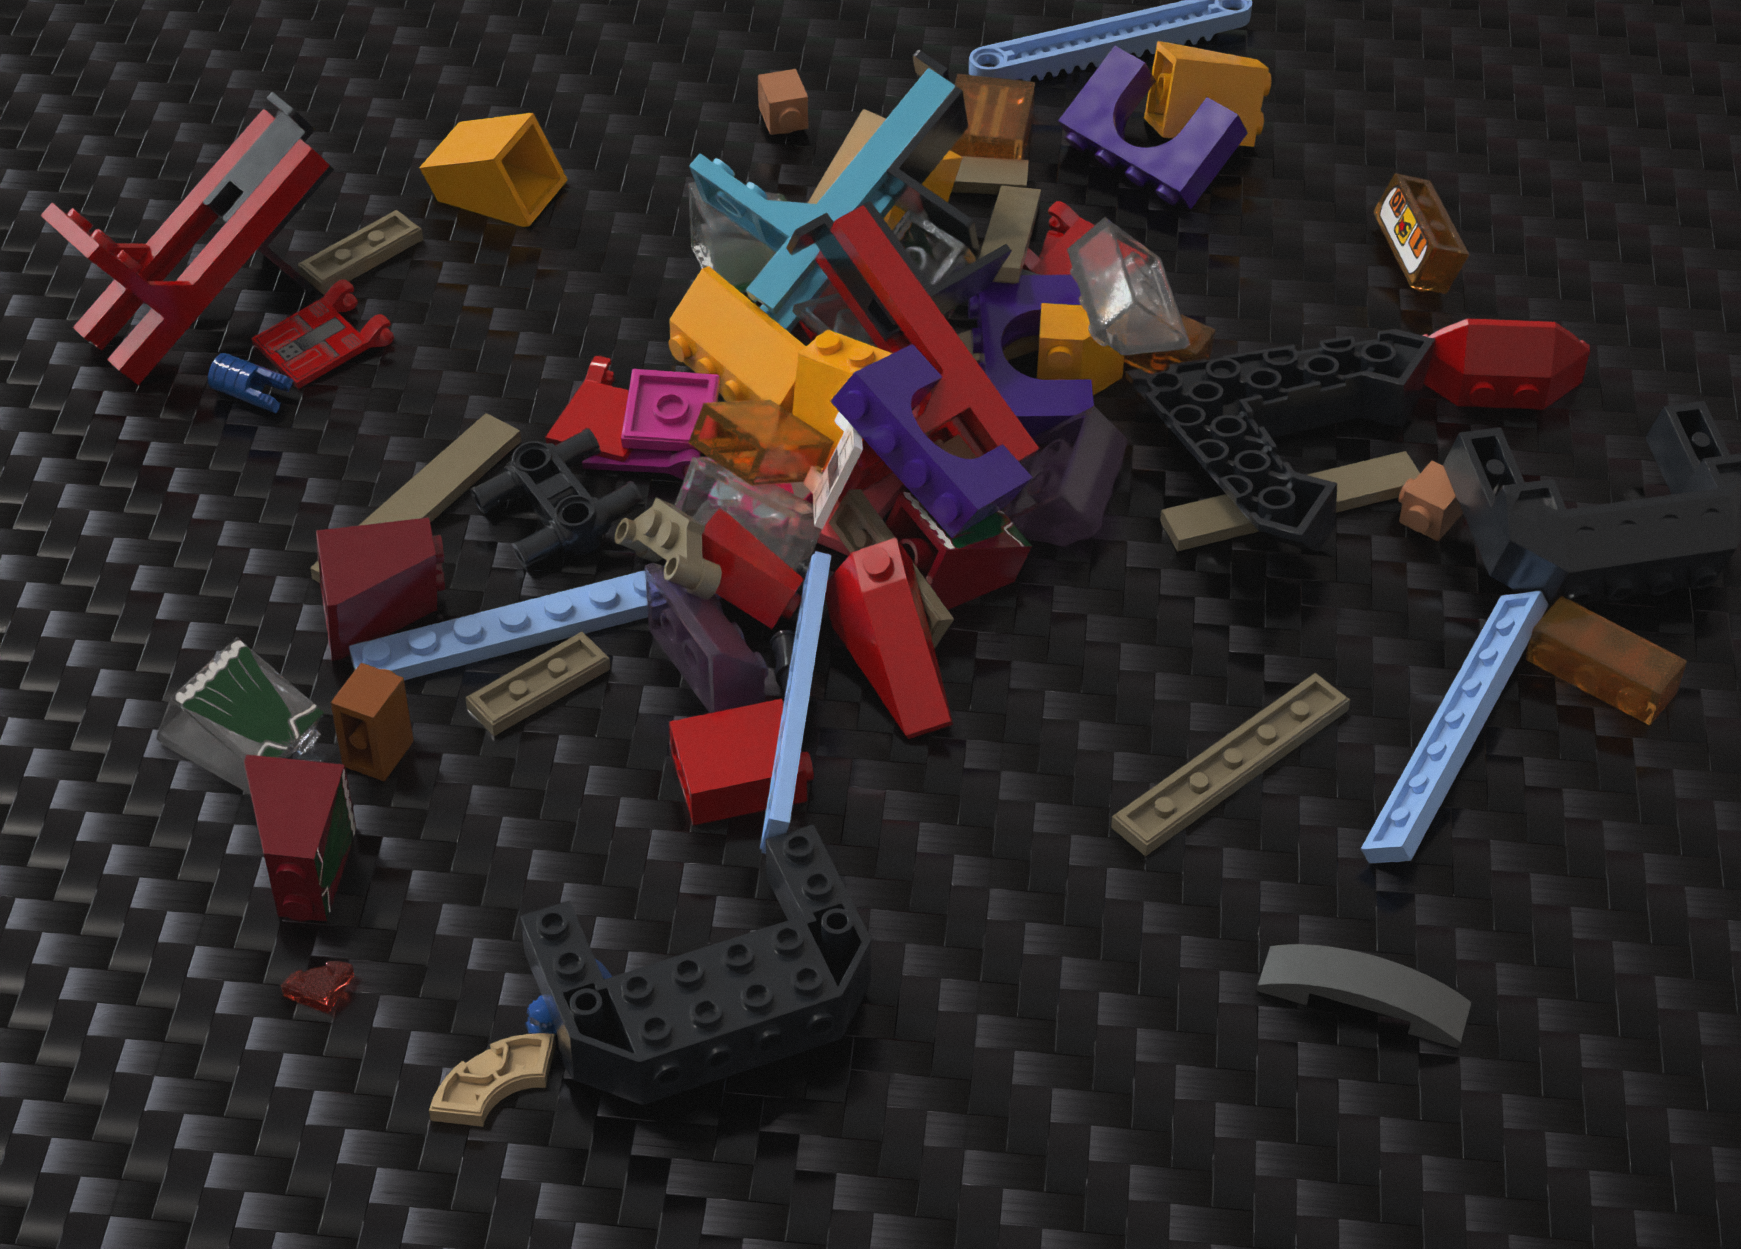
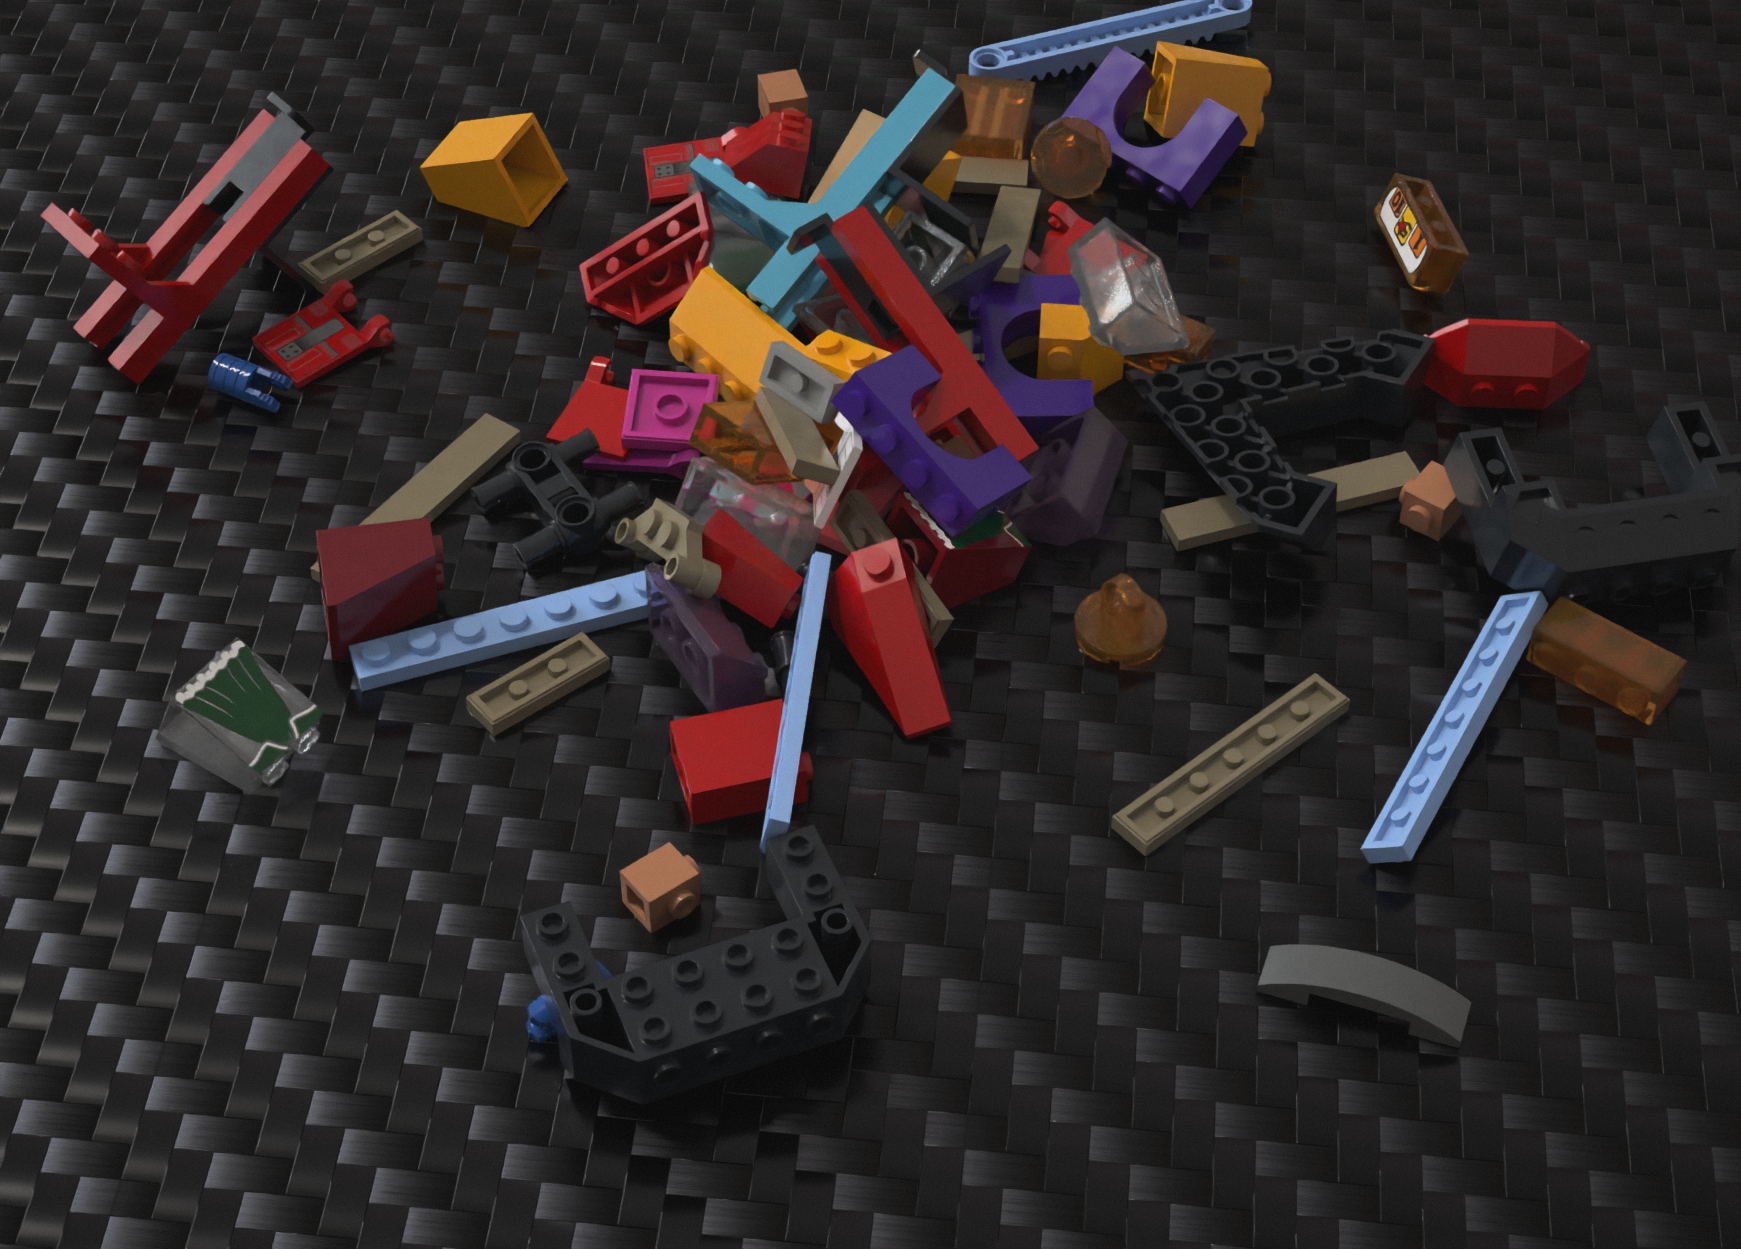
dark red slope [244,754,357,922] -> none
clear red tile [281,961,354,1014] -> none
dark orange brick [331,663,414,782] -> none
tan tile [429,1033,556,1127] -> none
none -> red wedge [579,191,714,326]
none -> nougat brick [620,842,702,934]
none -> red flag [643,126,747,205]
none -> red slope [723,109,812,199]
none -> dark tan tile [755,386,840,485]
none -> light grey plate [759,341,846,424]
none -> clear orange tile [1031,116,1112,199]
none -> clear orange tile [1074,573,1167,665]

